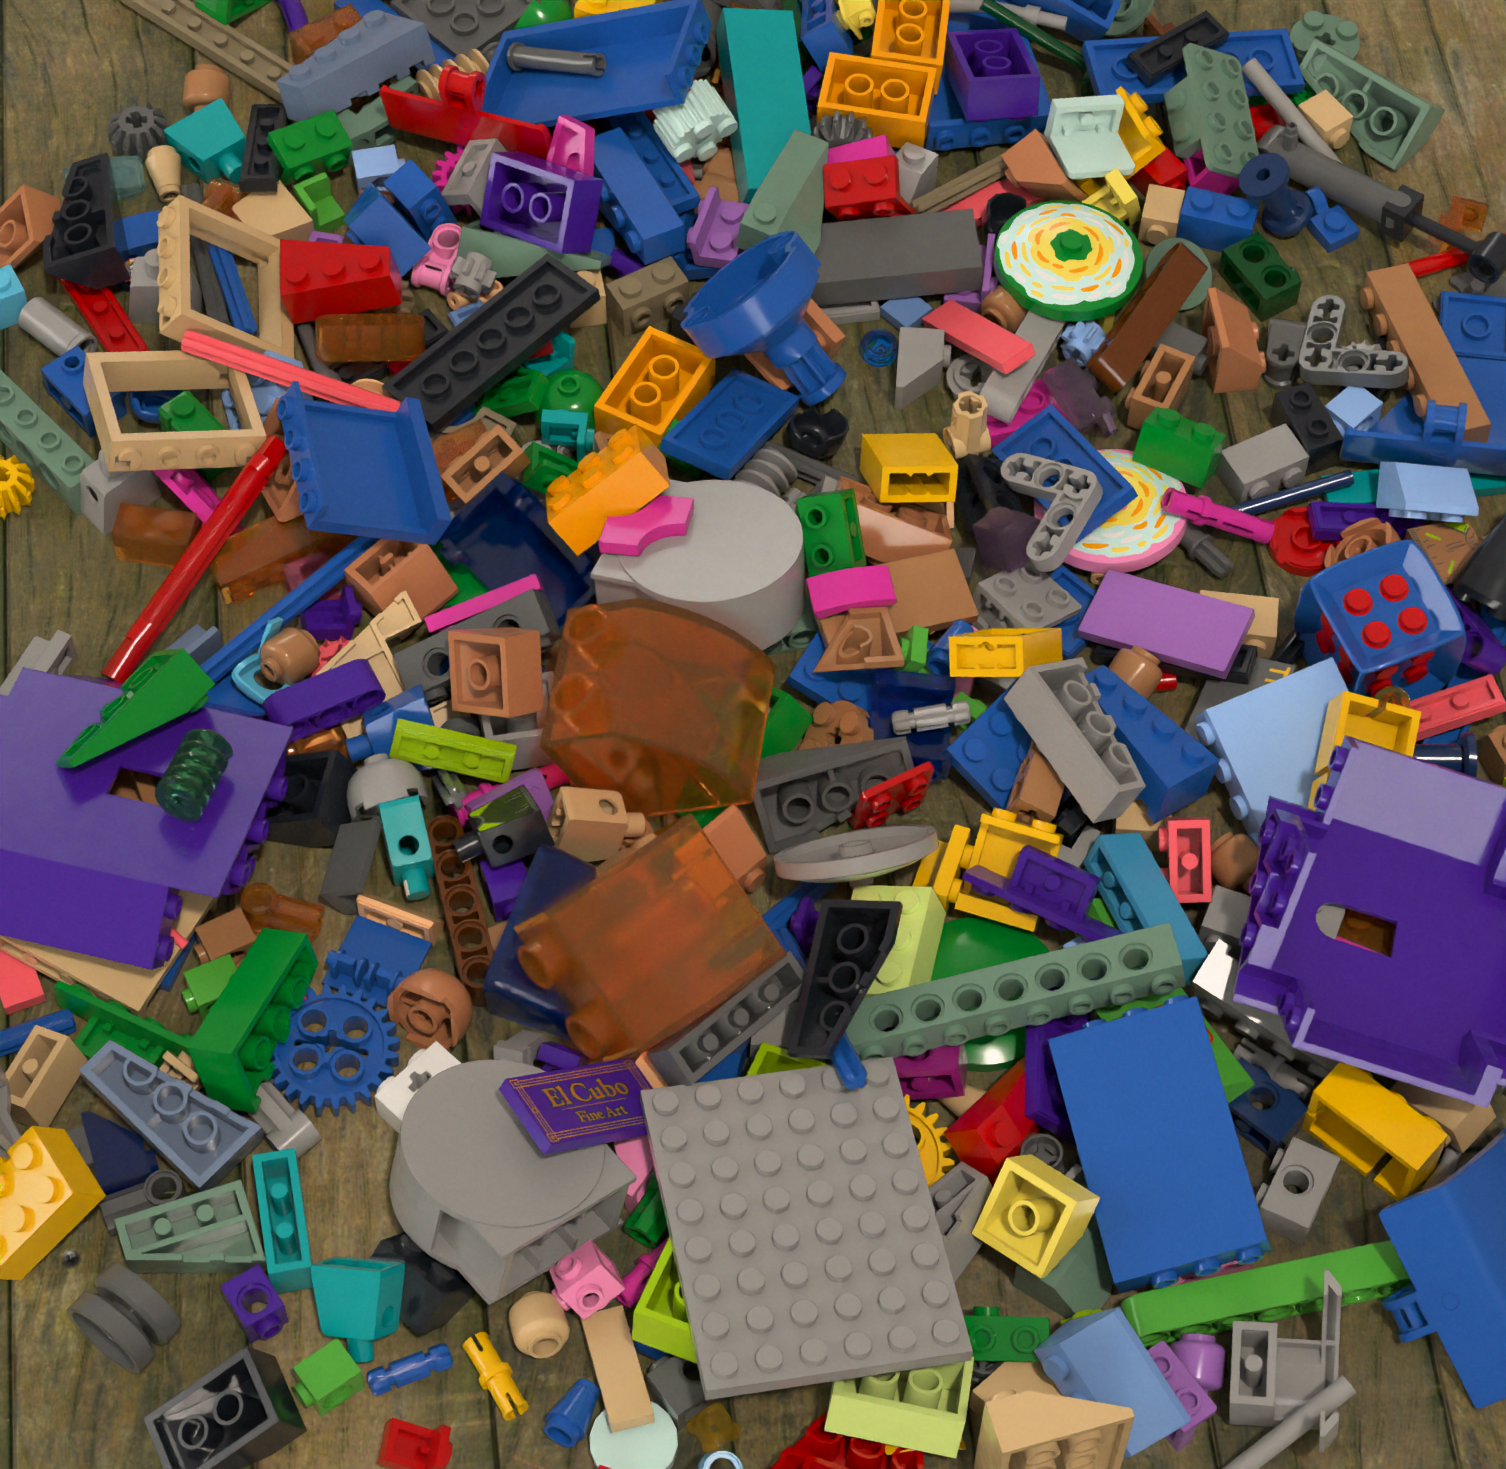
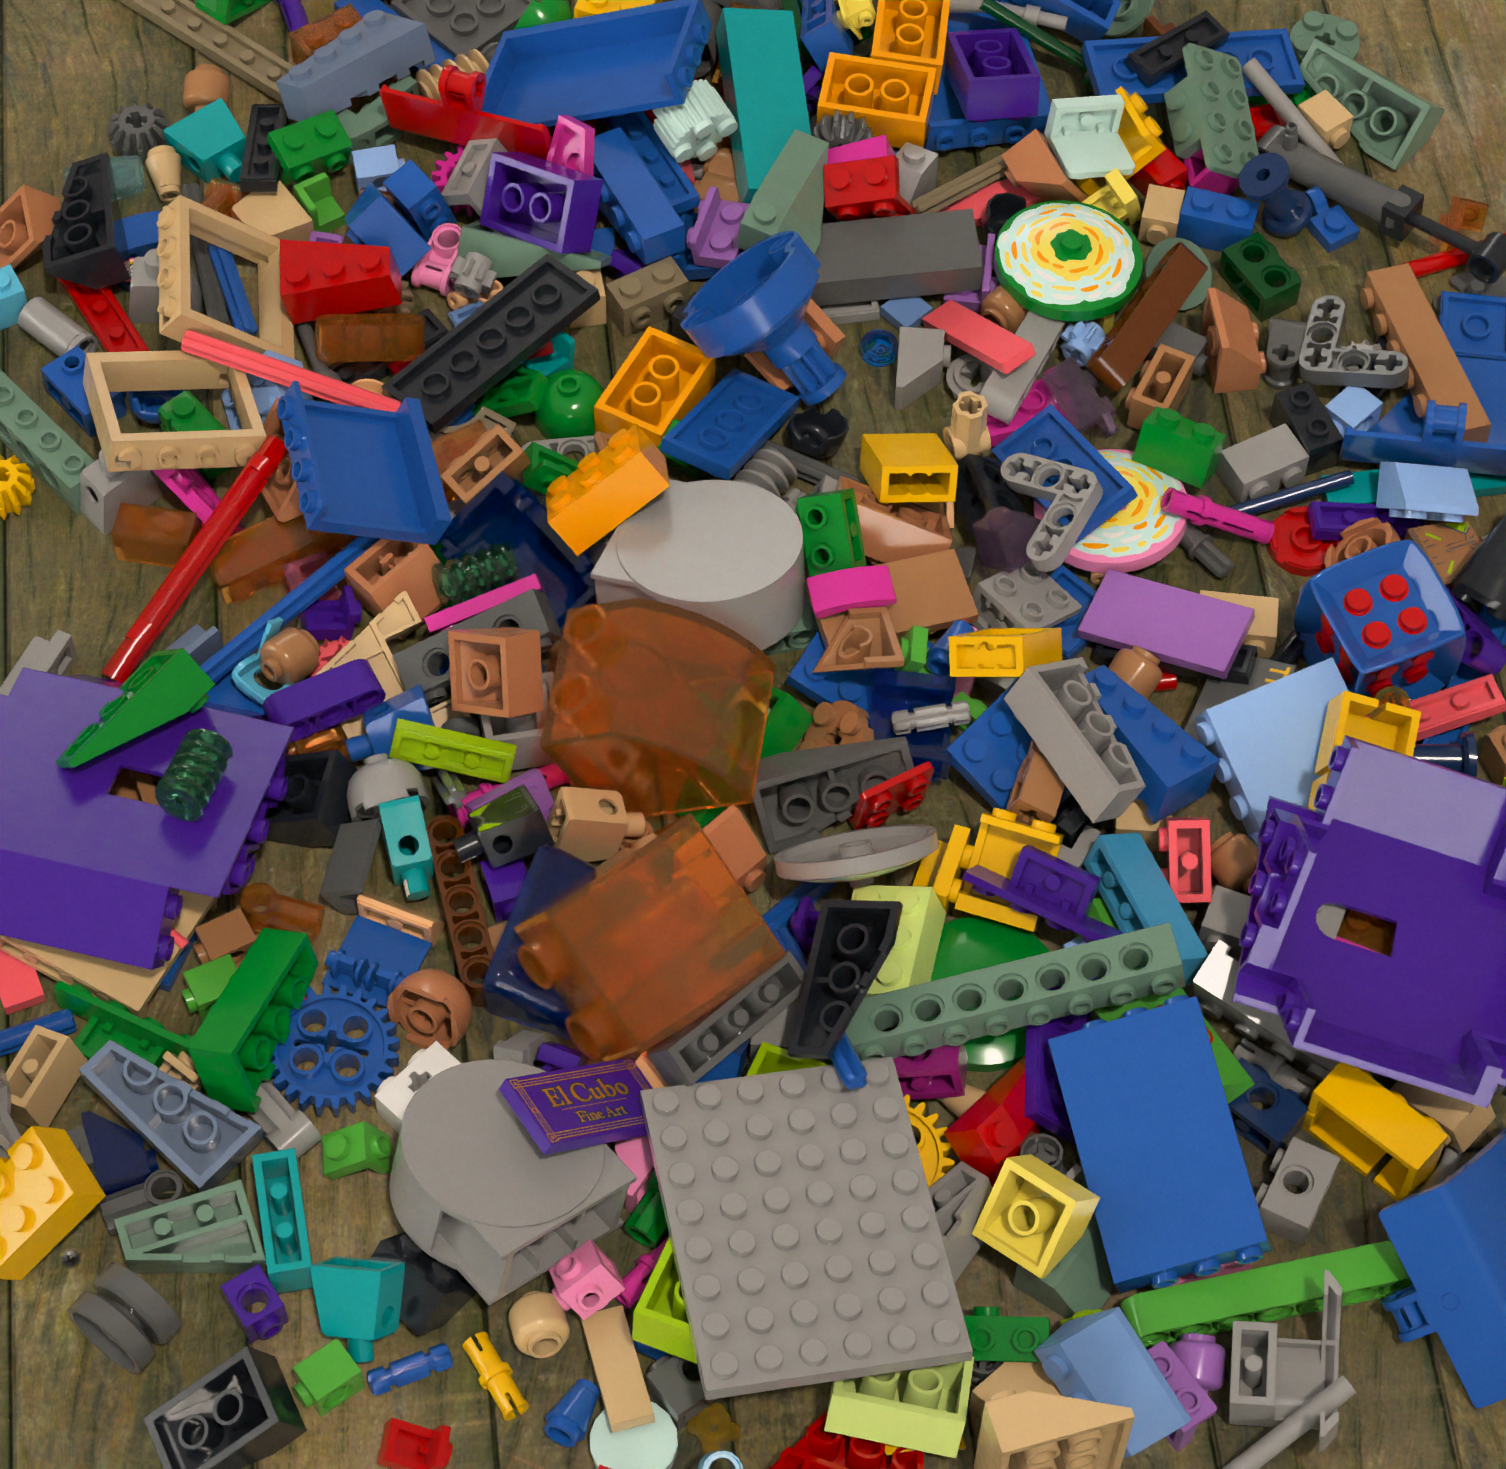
dark grey pin [507,42,607,77] -> none
teal bracket [541,409,596,462] -> none
dark pink tile [599,495,695,556] -> none
none -> bright green bracket [322,1121,392,1180]
none -> clear green piece [431,542,520,606]

